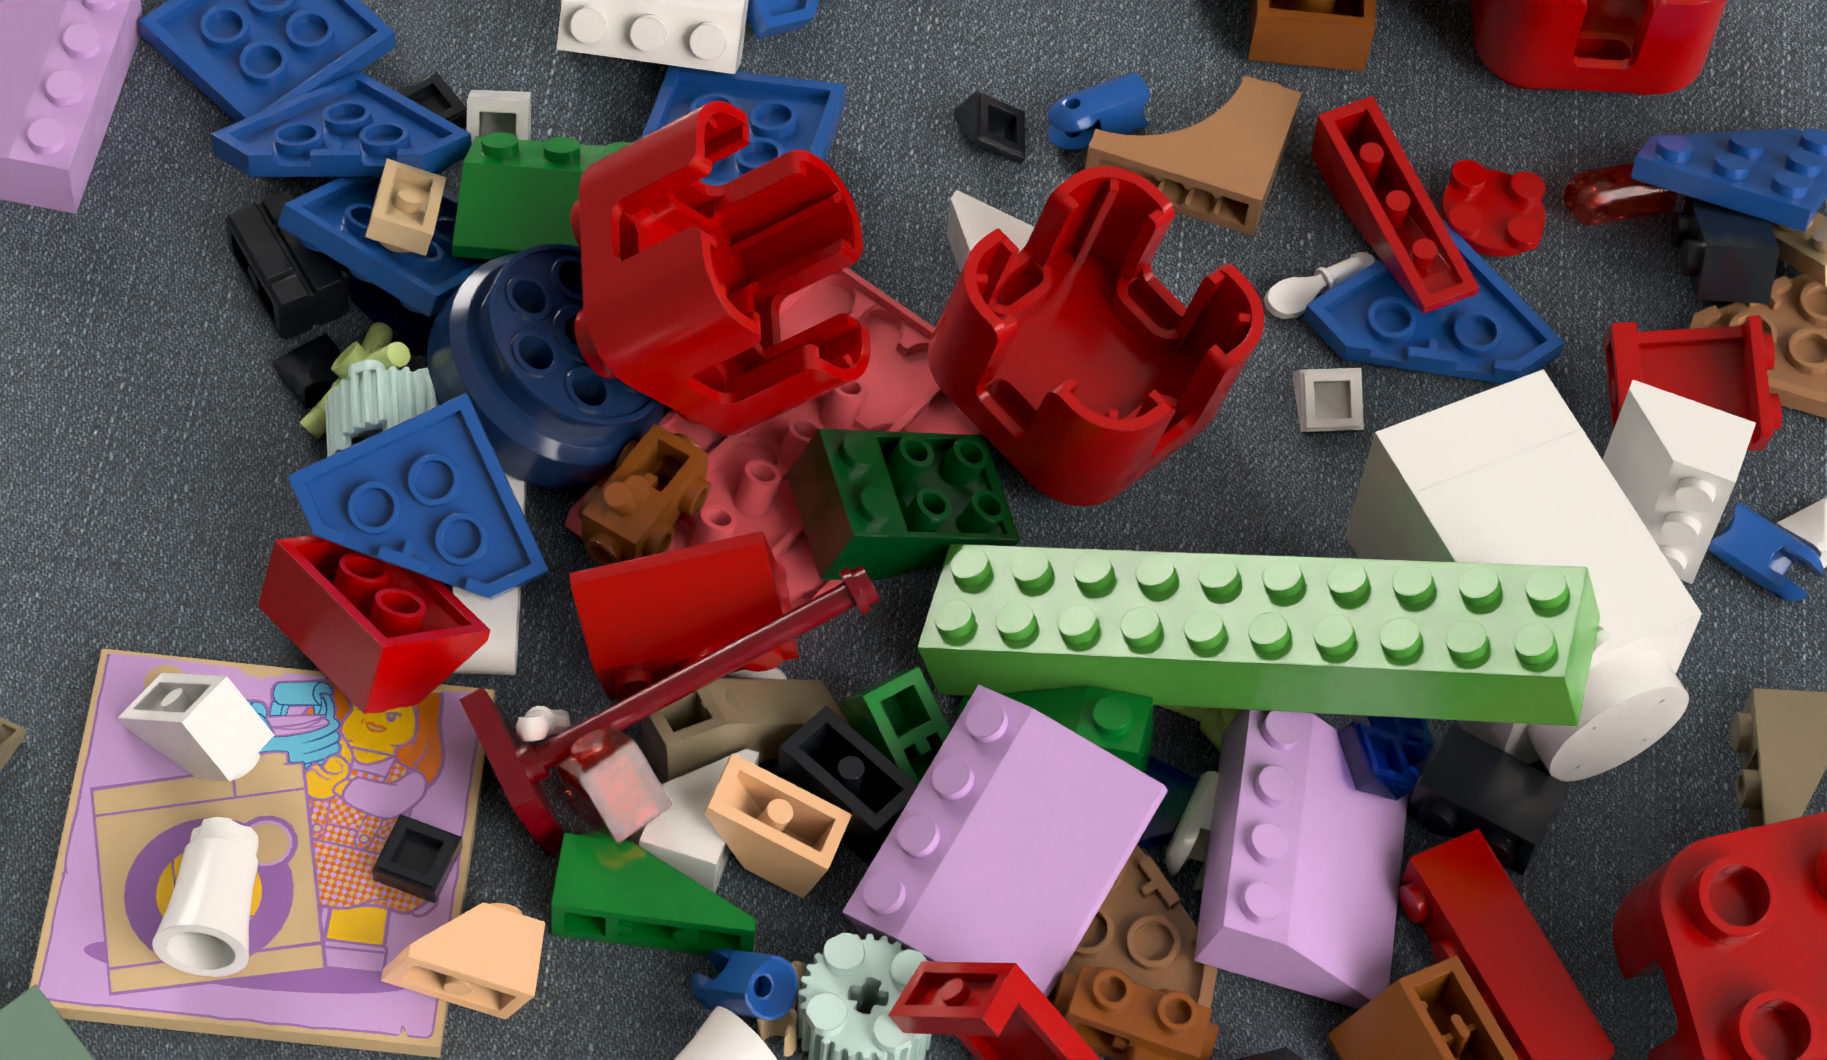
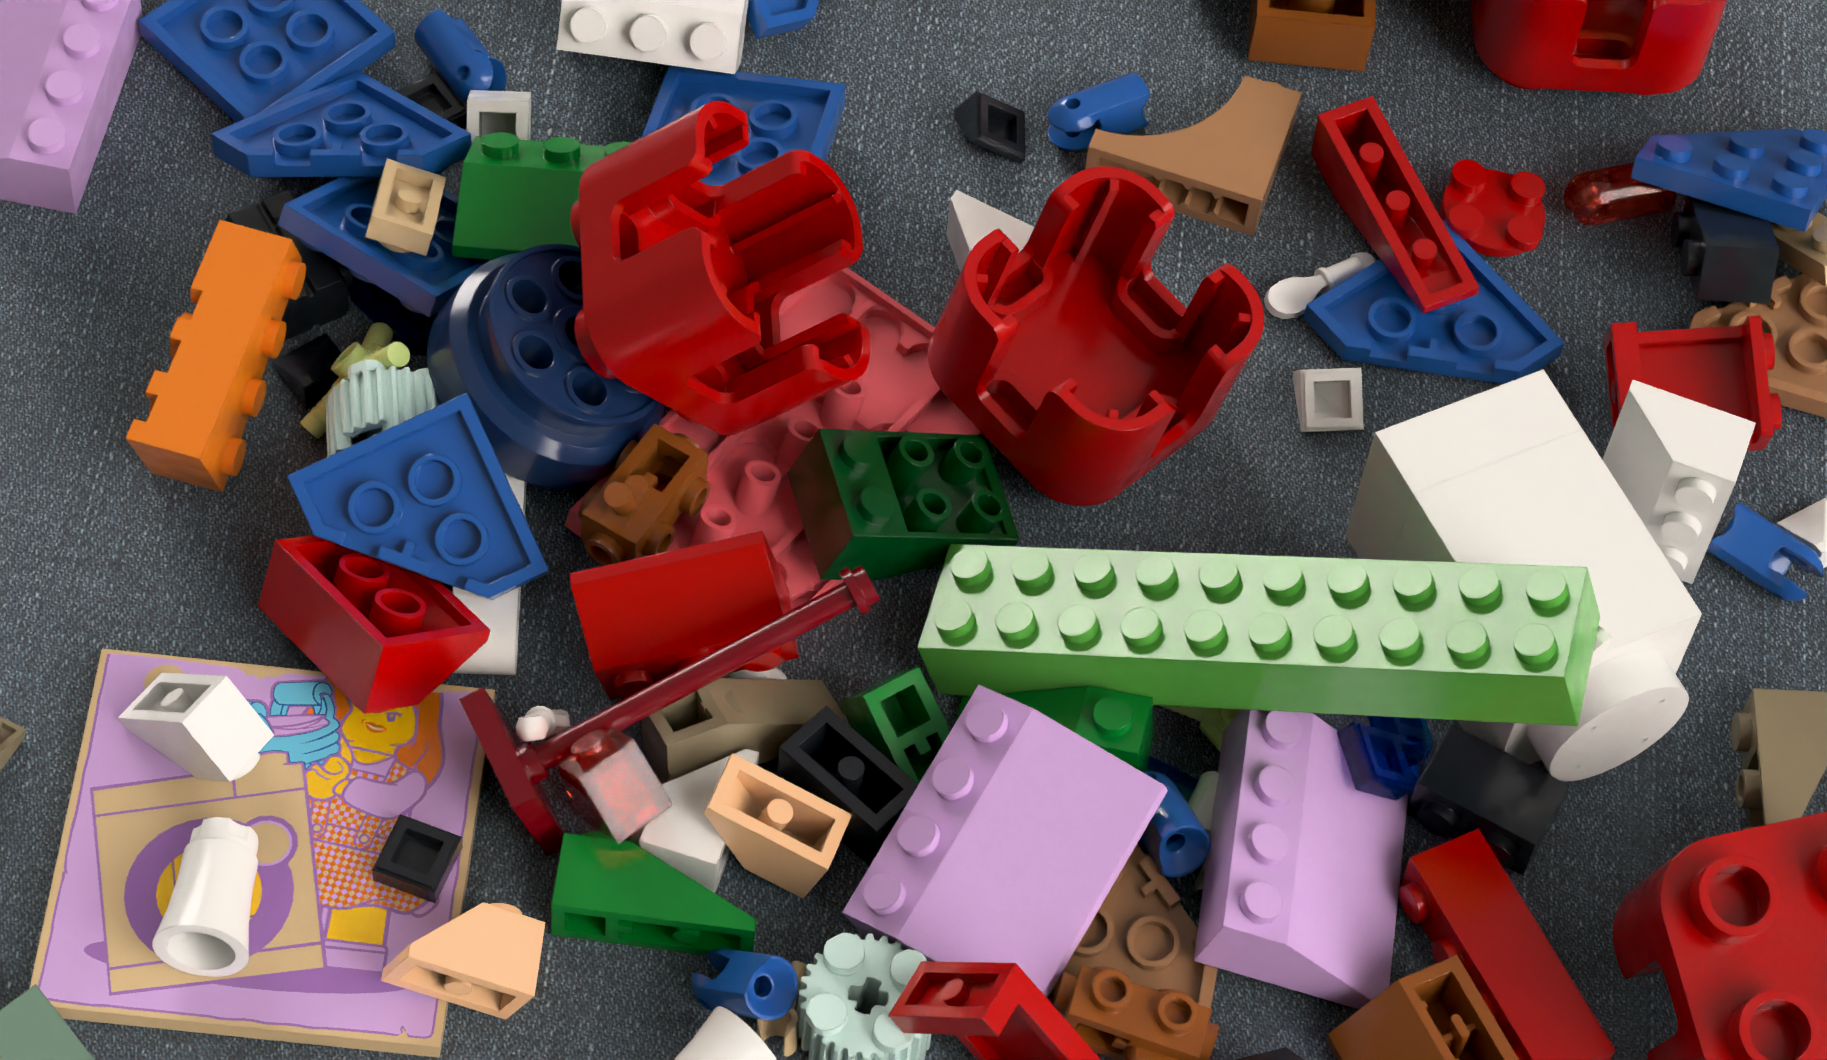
none -> orange wedge [125,220,306,493]
none -> blue piece [414,9,507,101]
none -> blue piece [1140,770,1211,878]

